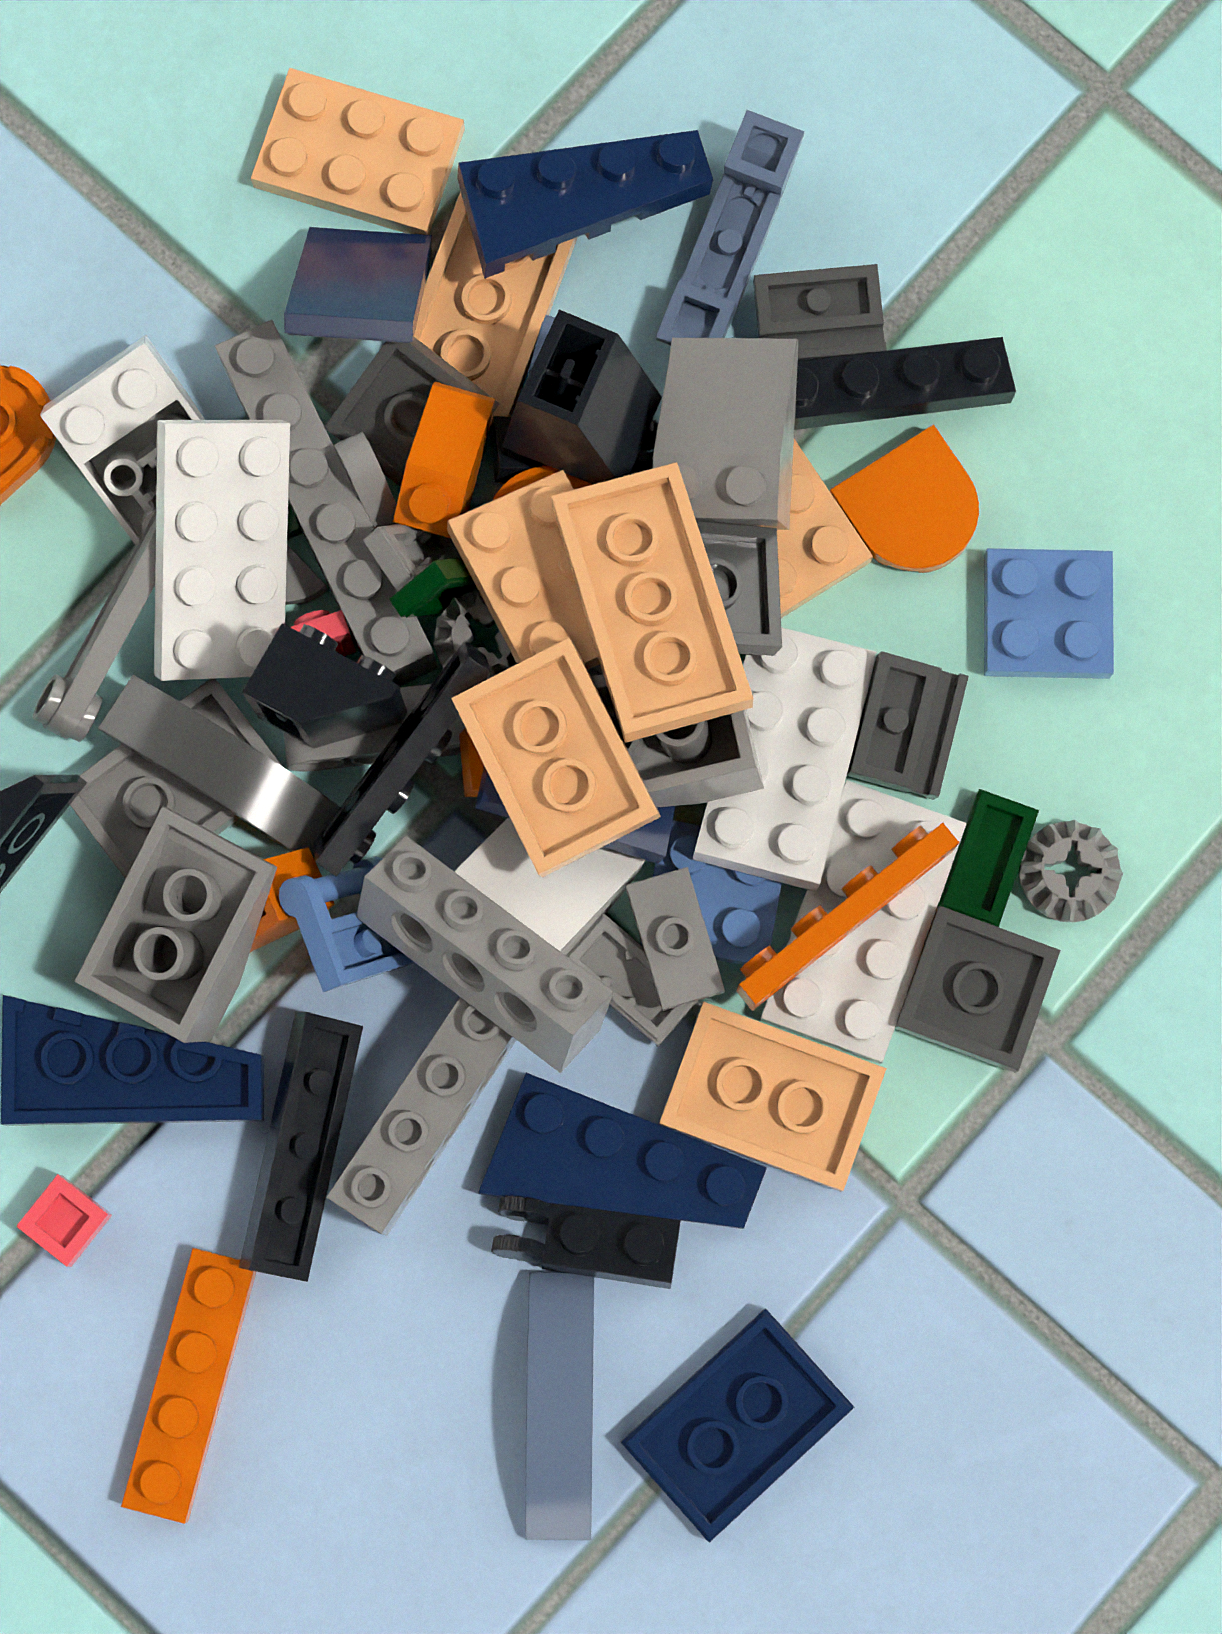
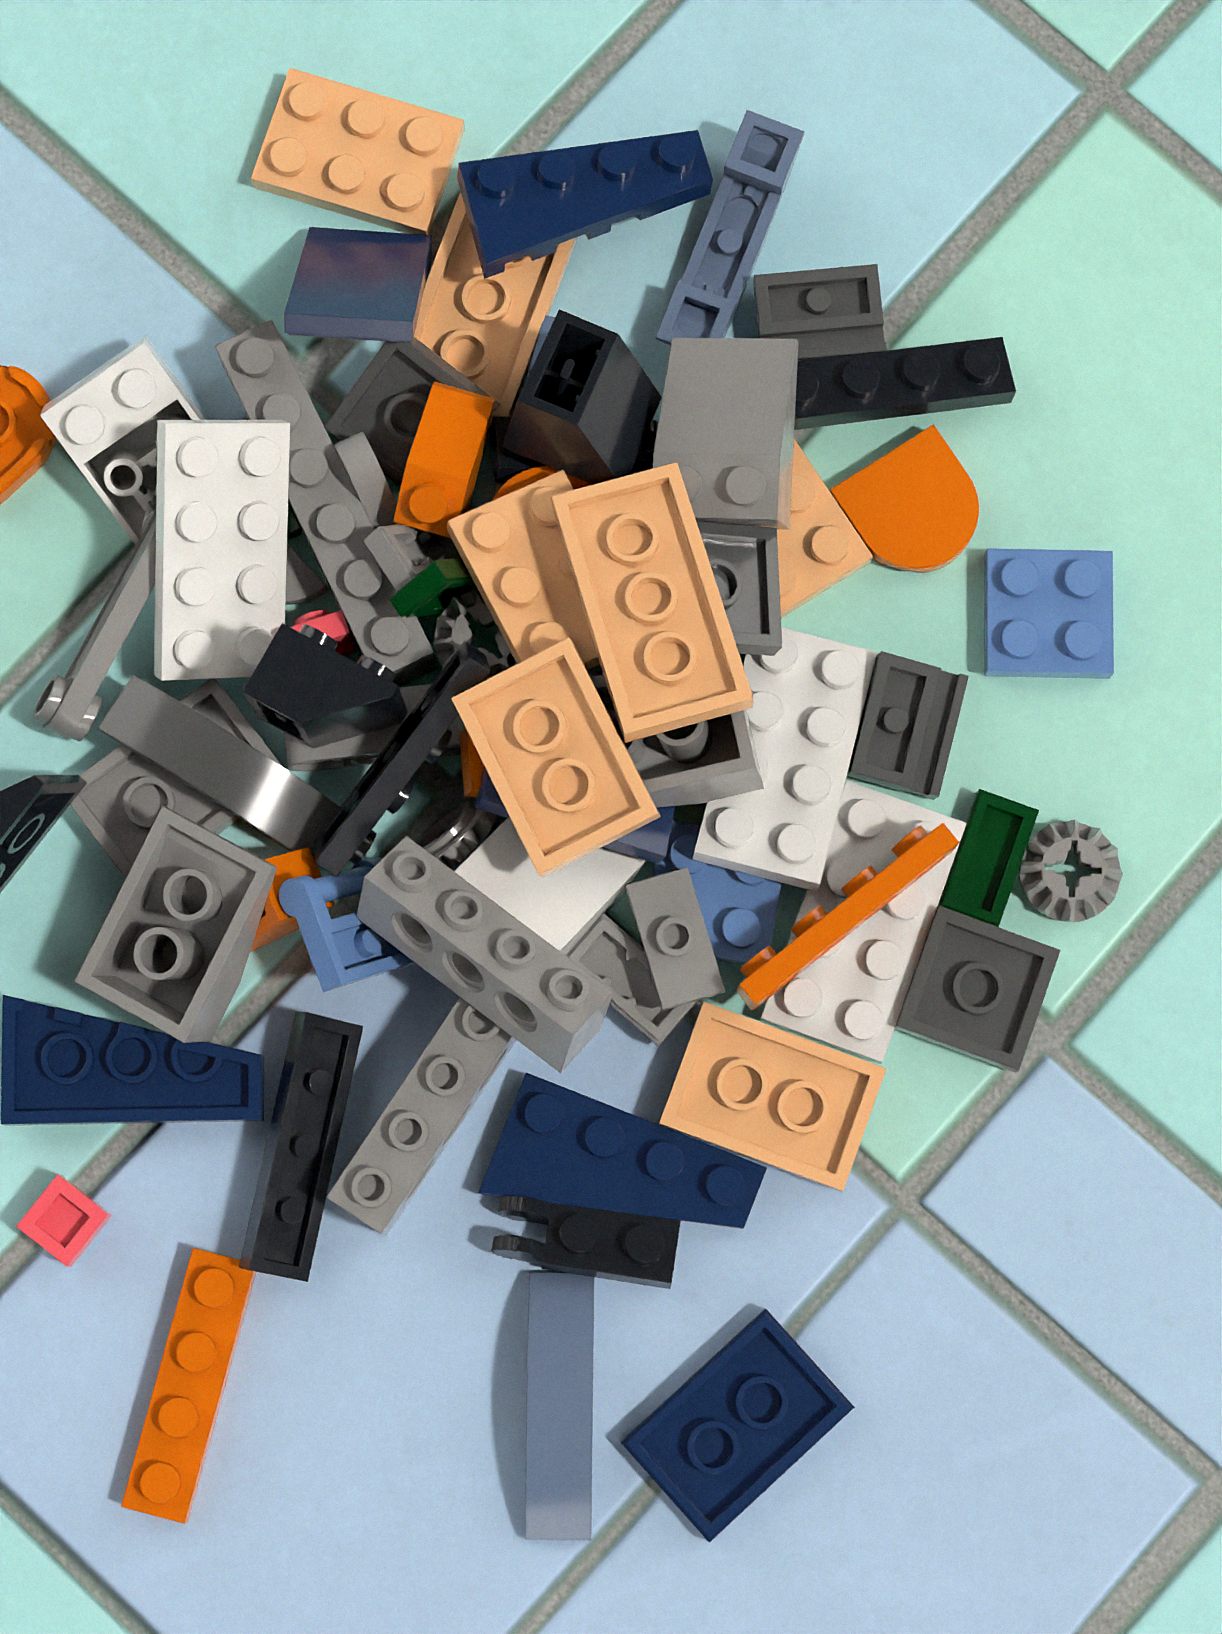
none -> light grey gear [416,801,496,869]

